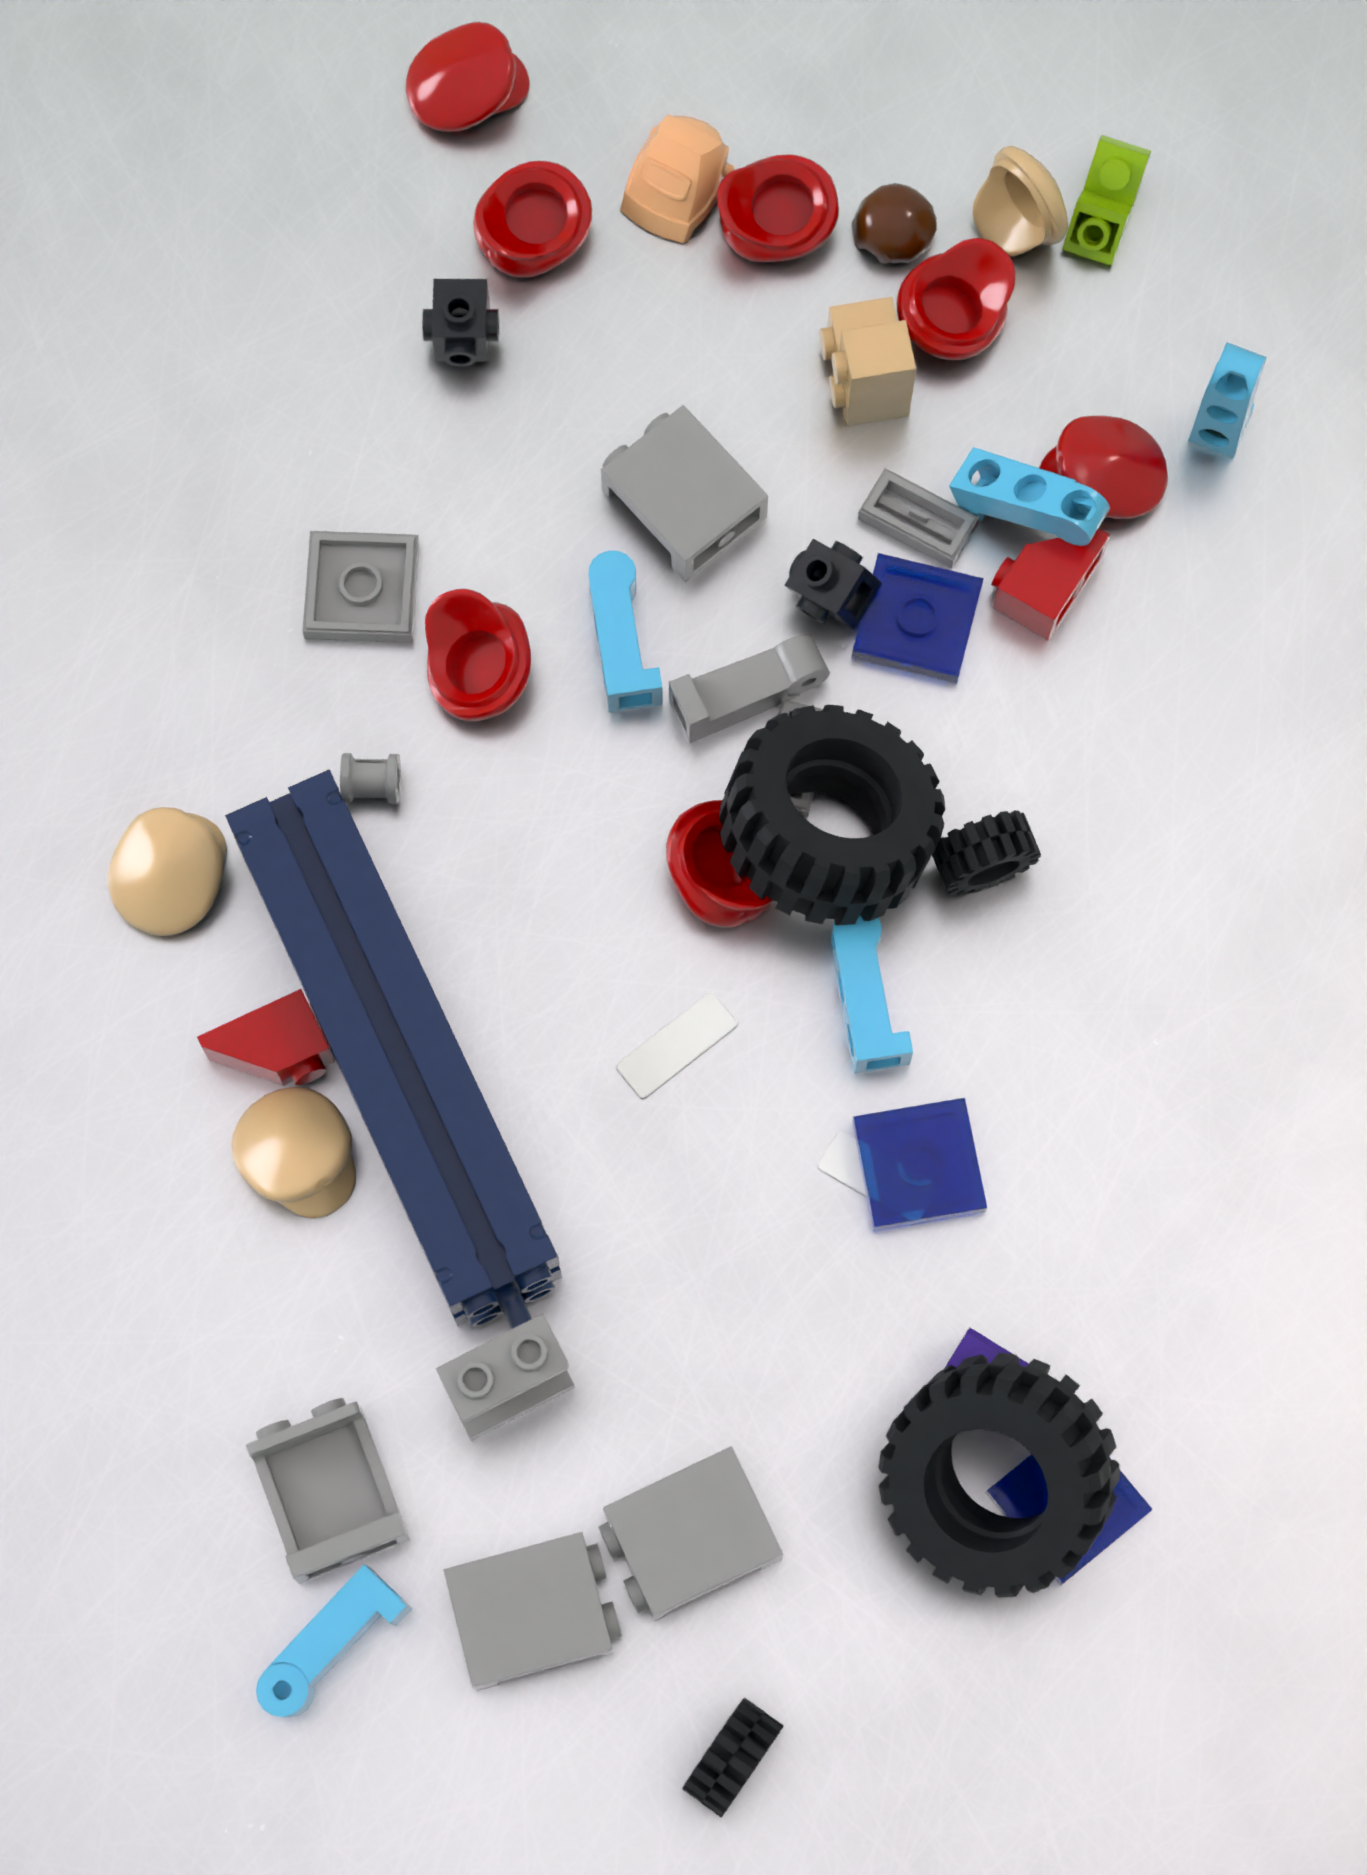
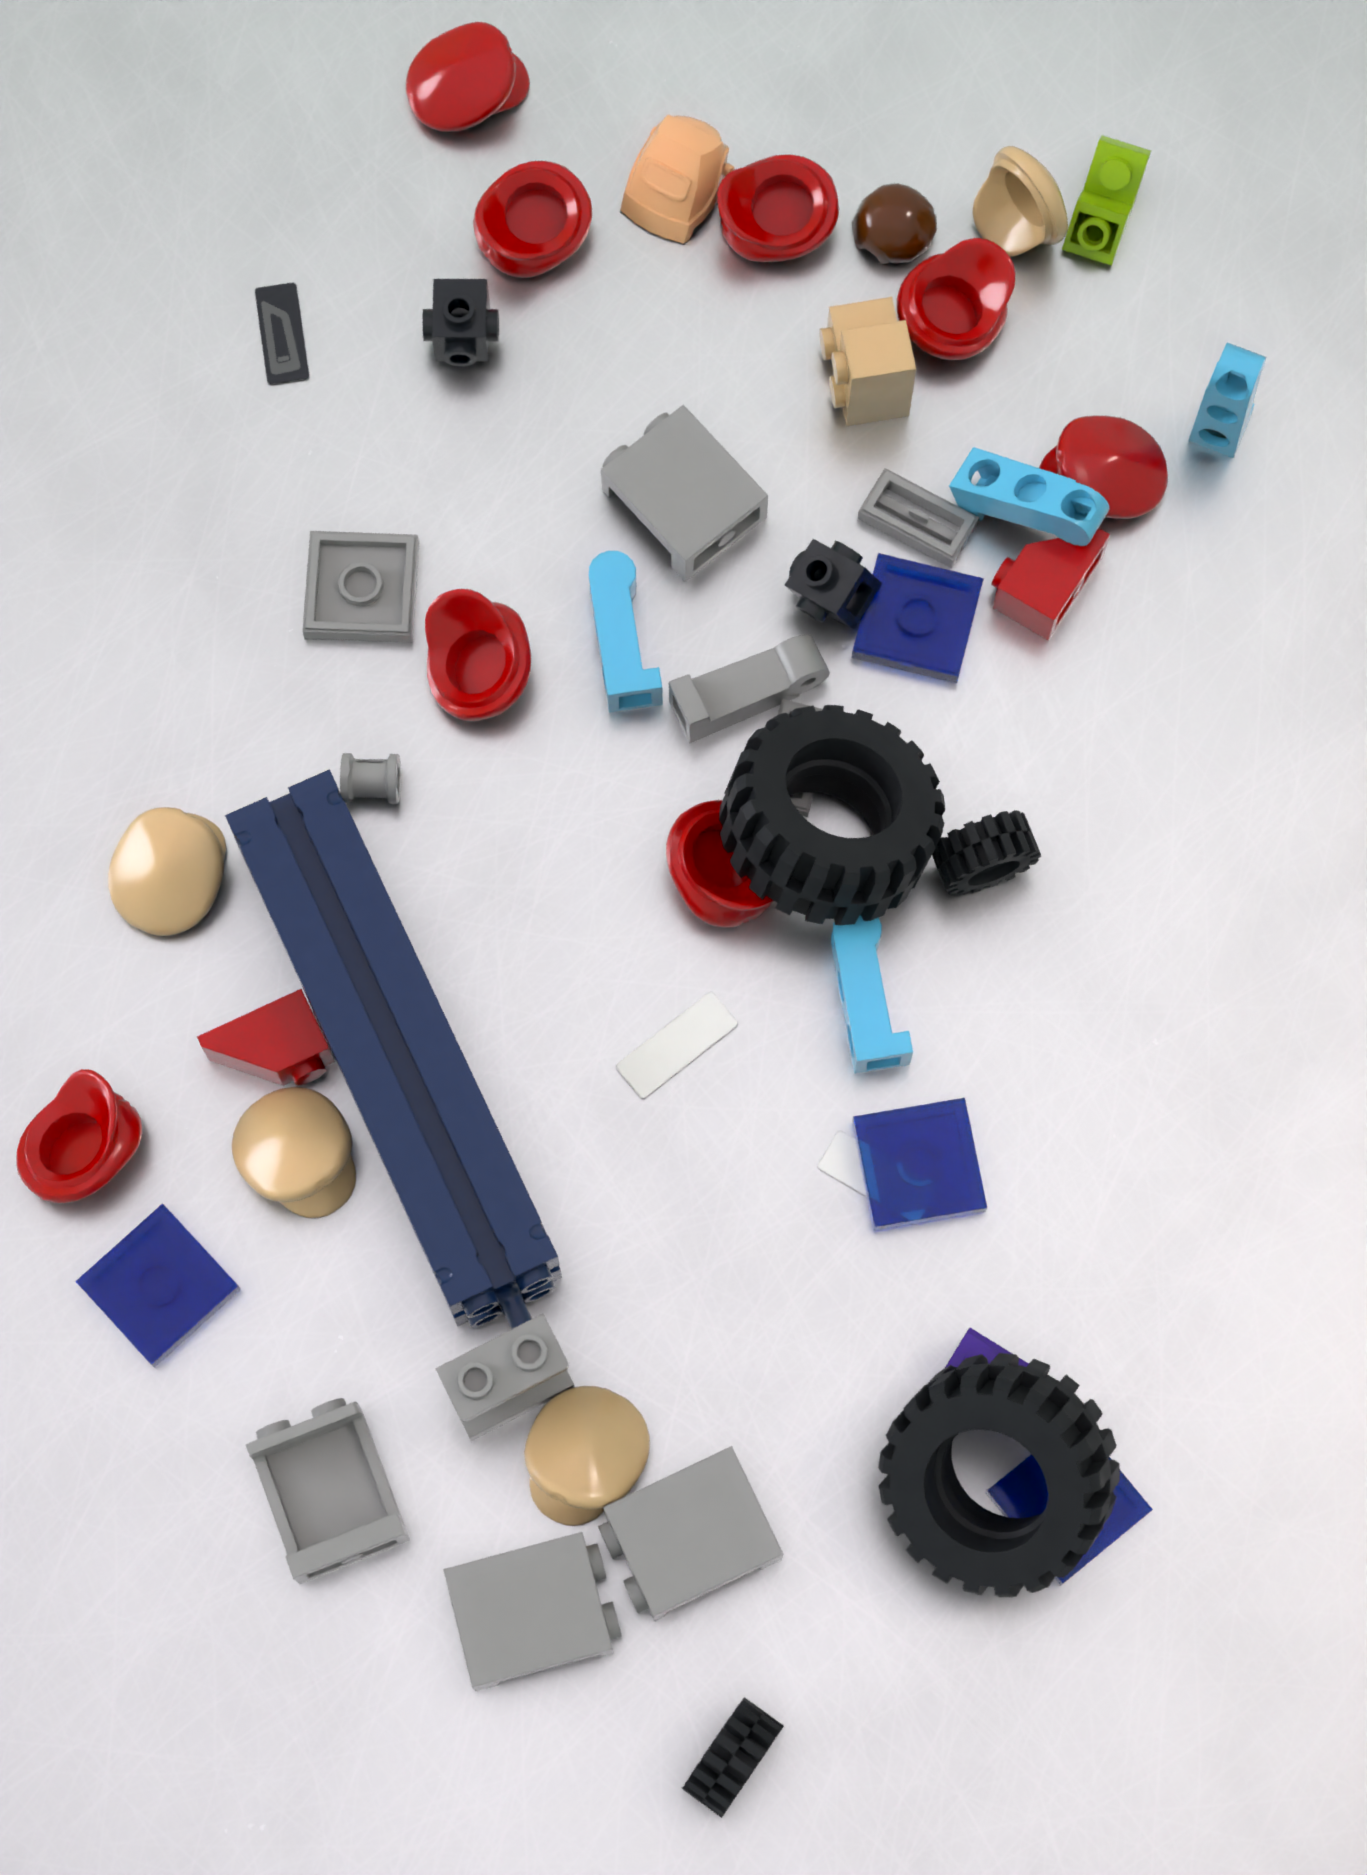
medium azure leg [256,1564,413,1718] -> none
none -> red piece [16,1069,143,1203]
none -> clear blue tile [76,1203,241,1368]
none -> black sticker [255,283,309,384]
none -> tan piece [524,1386,650,1526]

